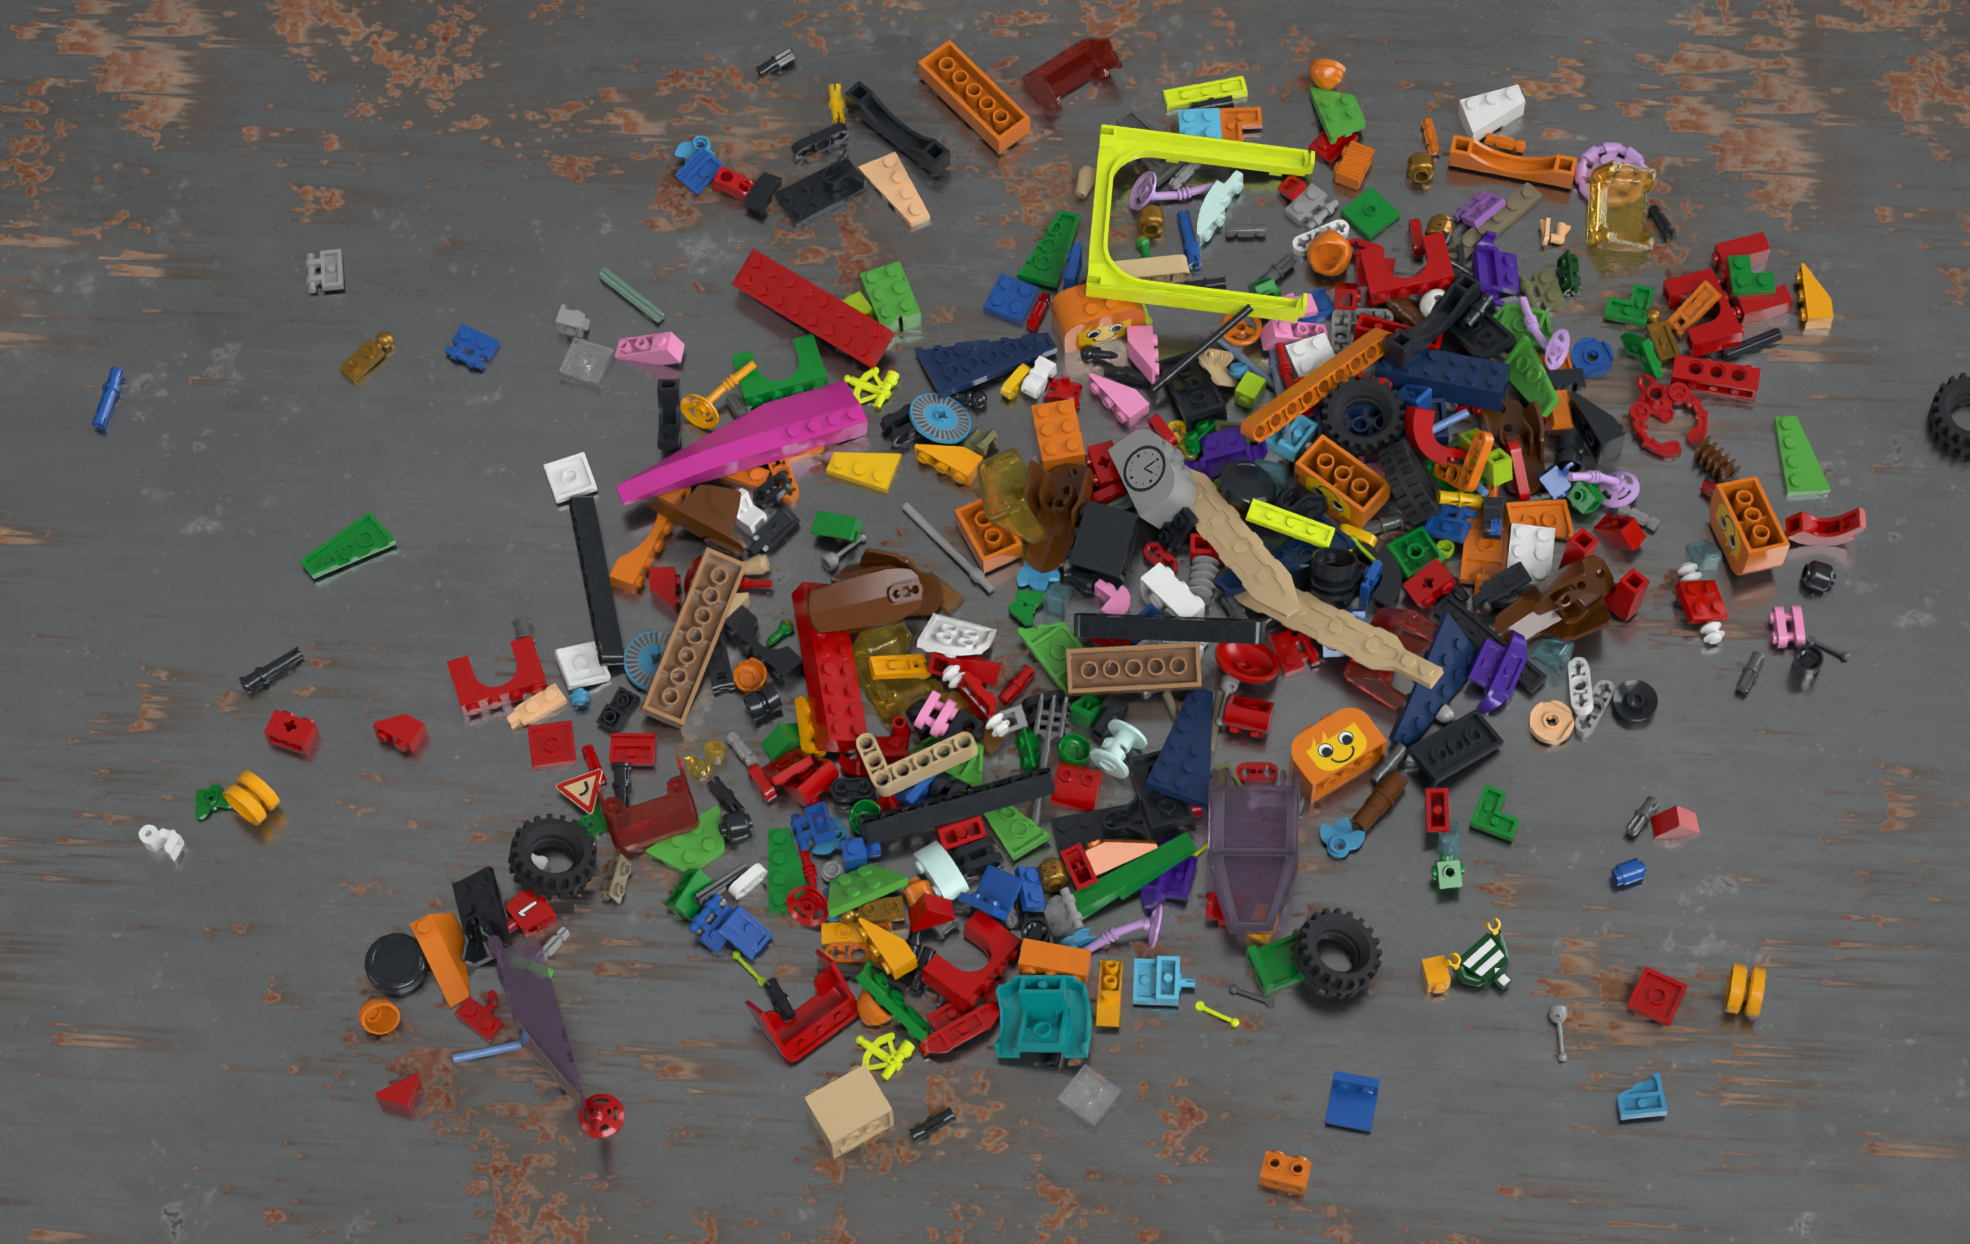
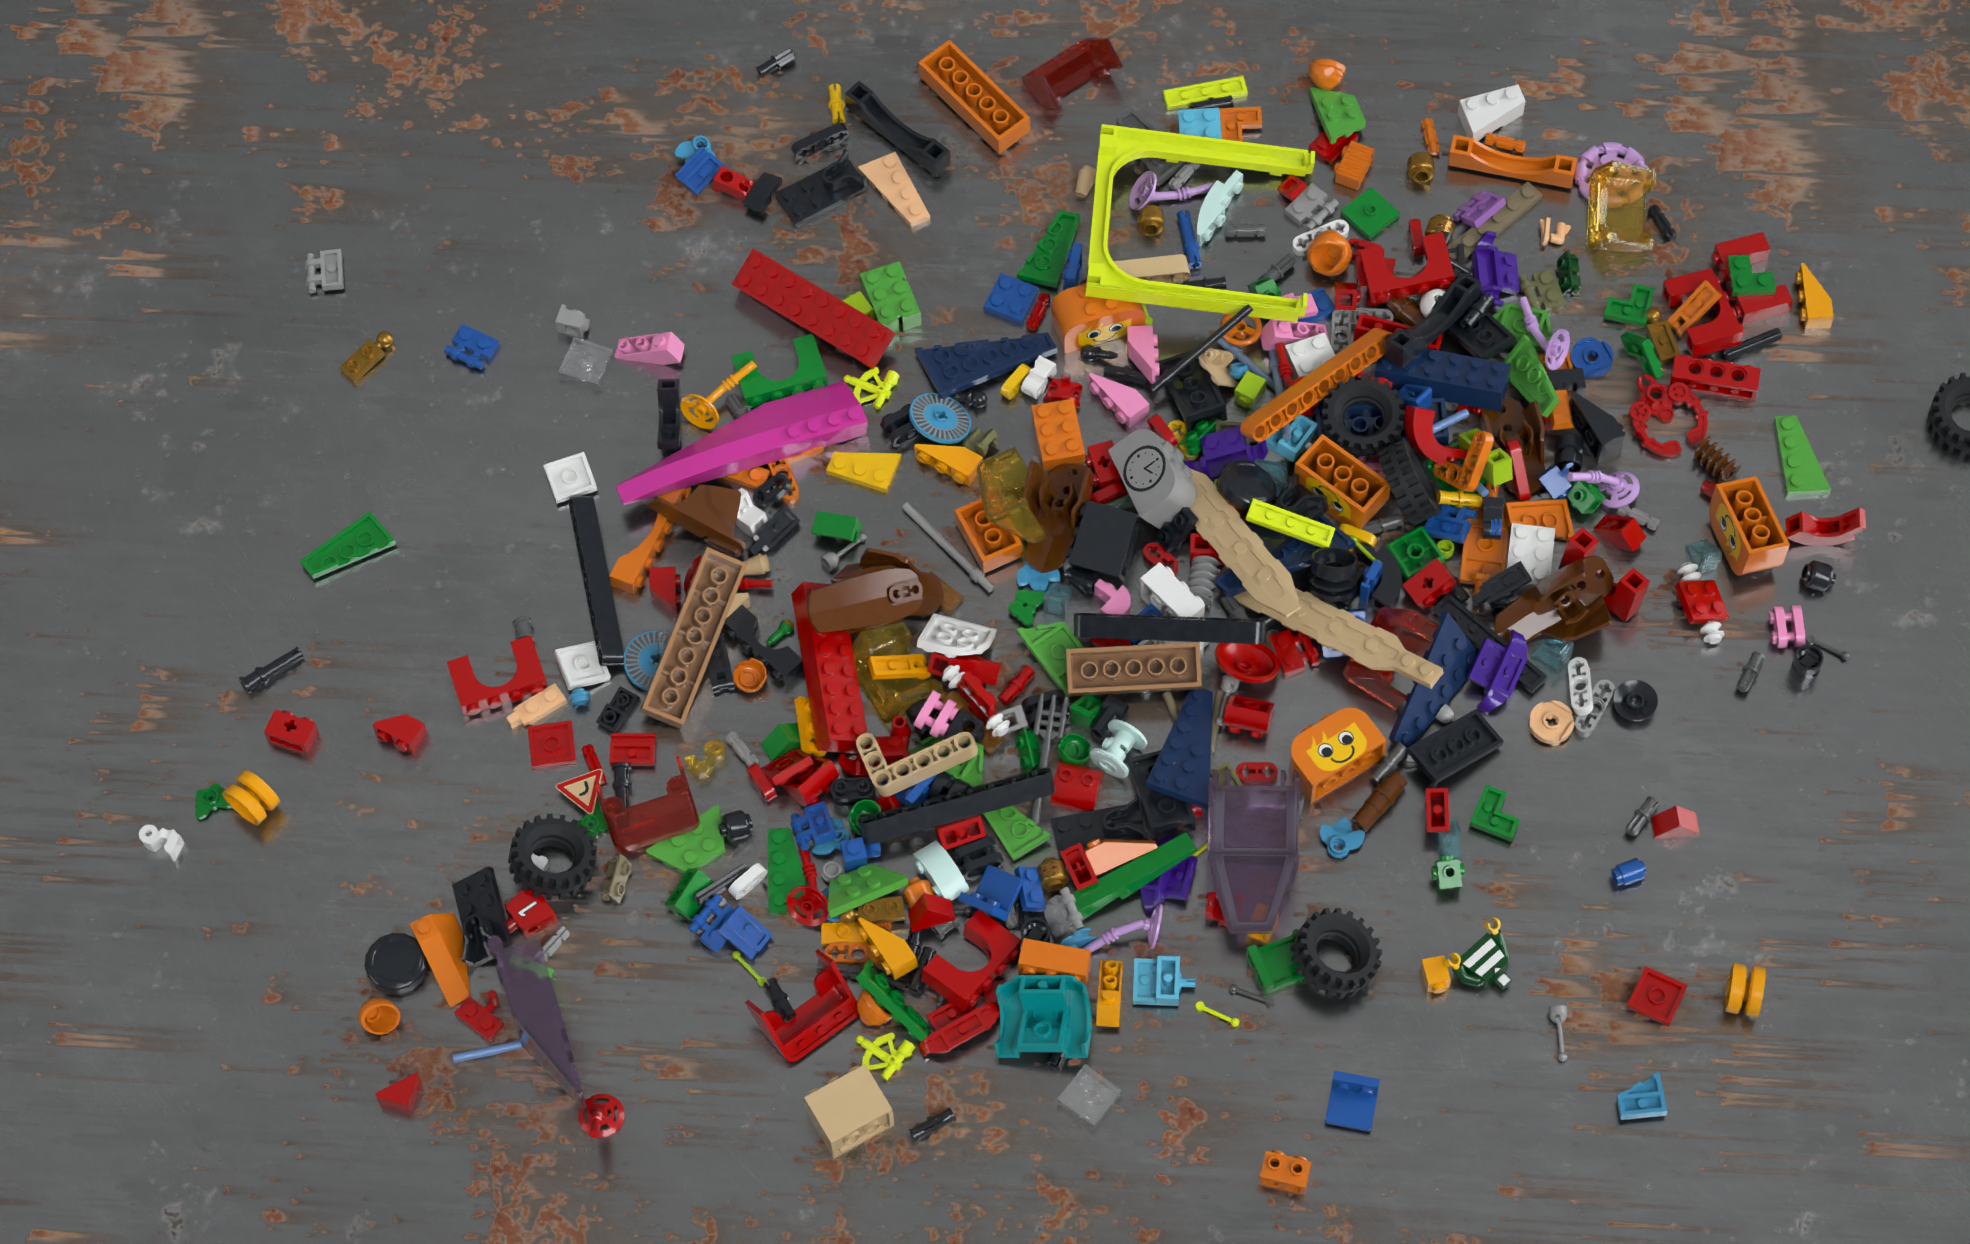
blue pin [91,367,124,429] -> none
sand green axle [599,267,665,323] -> none
black pin [707,776,745,812] -> none
black wheel [742,682,783,721] -> none
green piece [1135,235,1151,258] -> none

